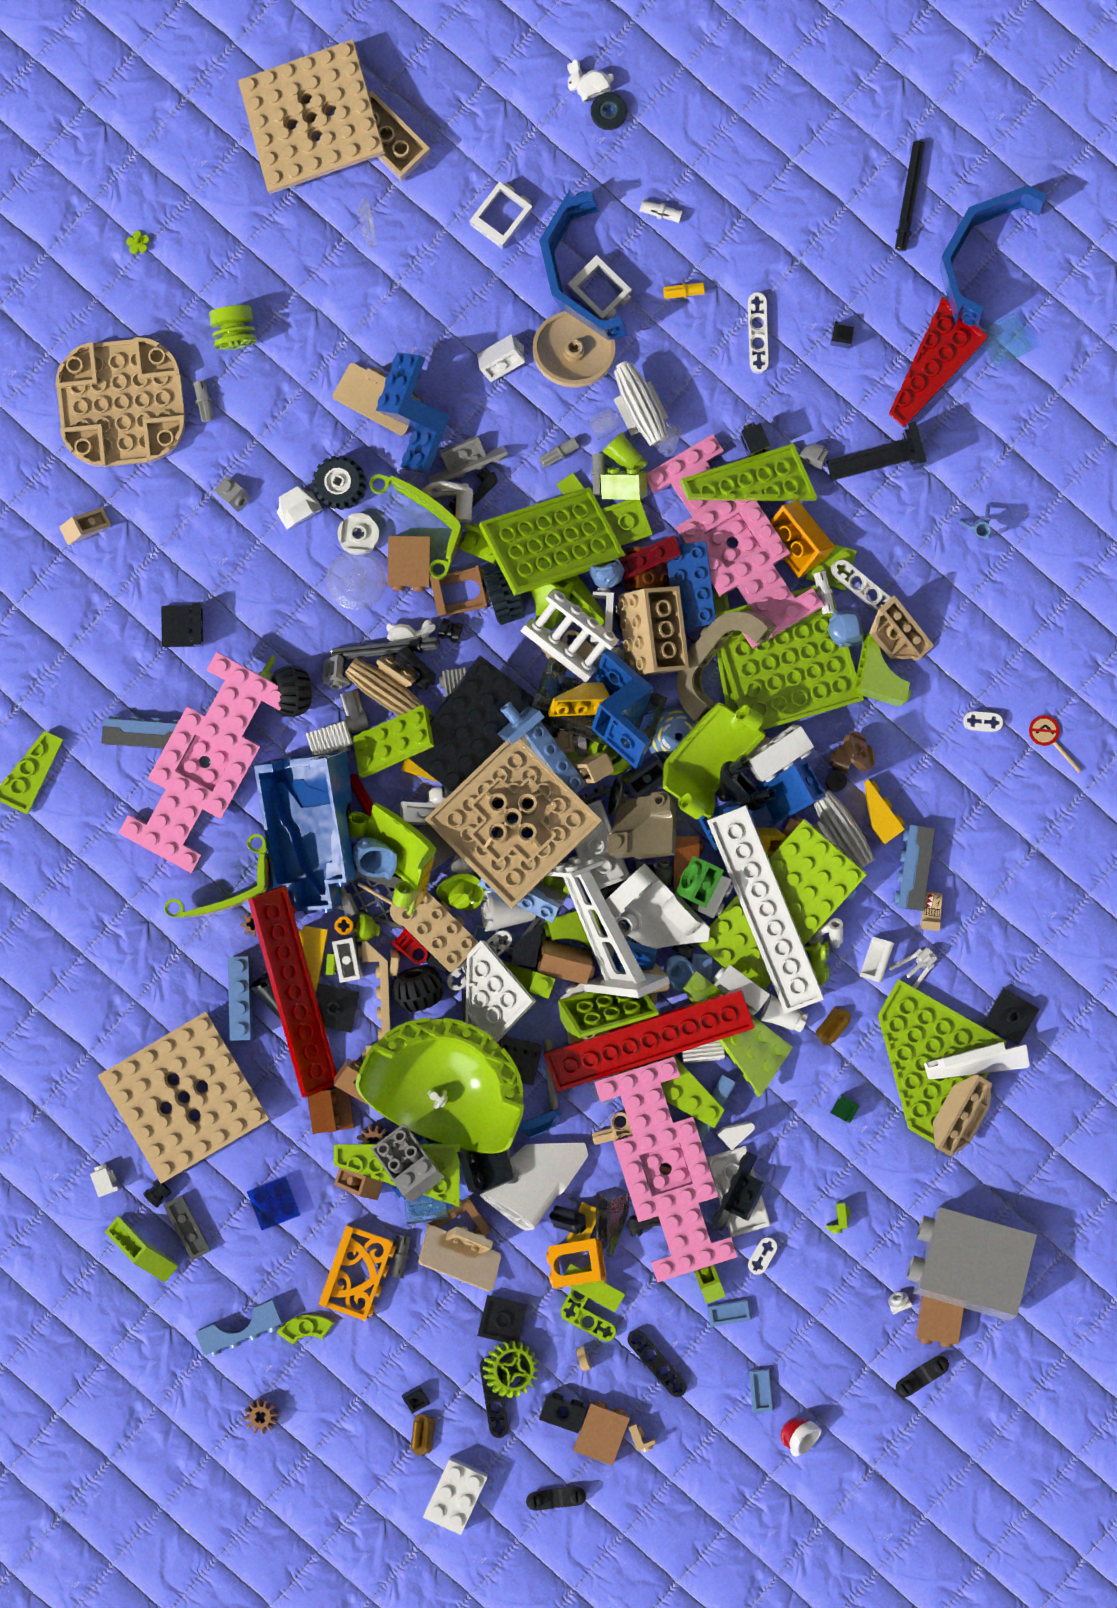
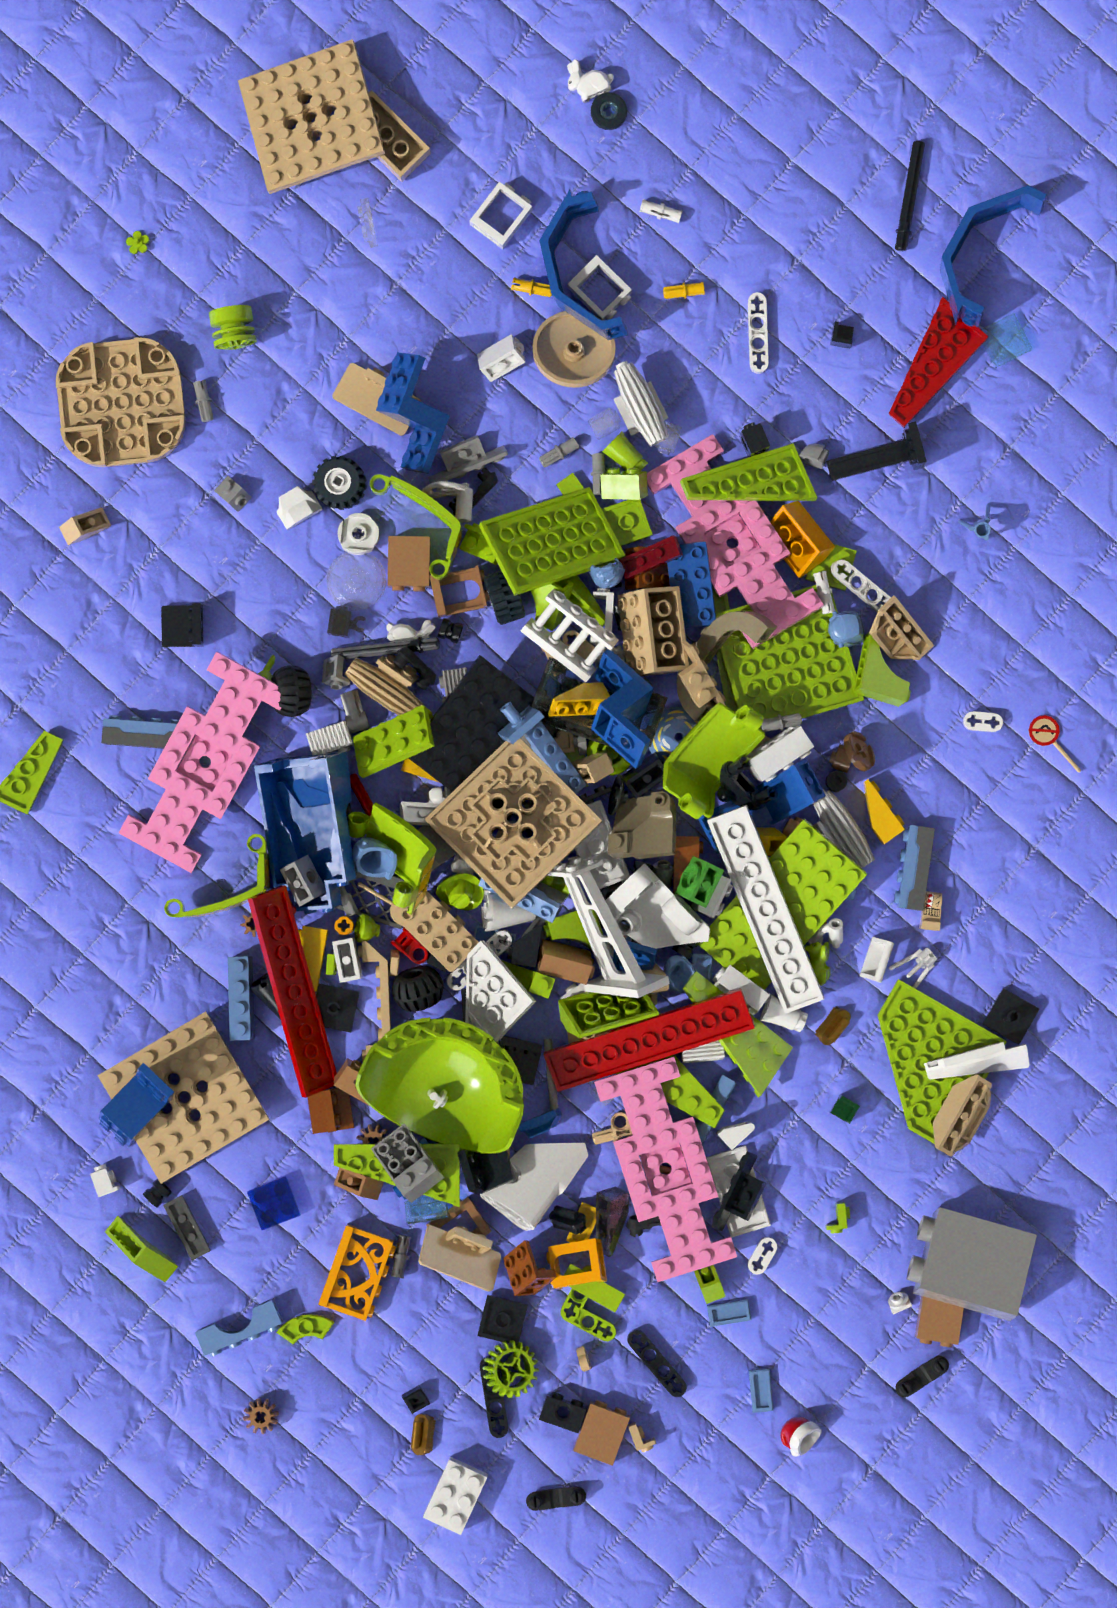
none -> blue bracket [99,1063,174,1147]
none -> light grey brick [280,855,326,907]
none -> clear smoke brick [327,606,366,638]
none -> dark orange bracket [504,1240,557,1296]
none -> yellow axle [511,277,552,297]
none -> tan bracket [678,640,726,708]
none -> light grey axle [761,713,802,732]

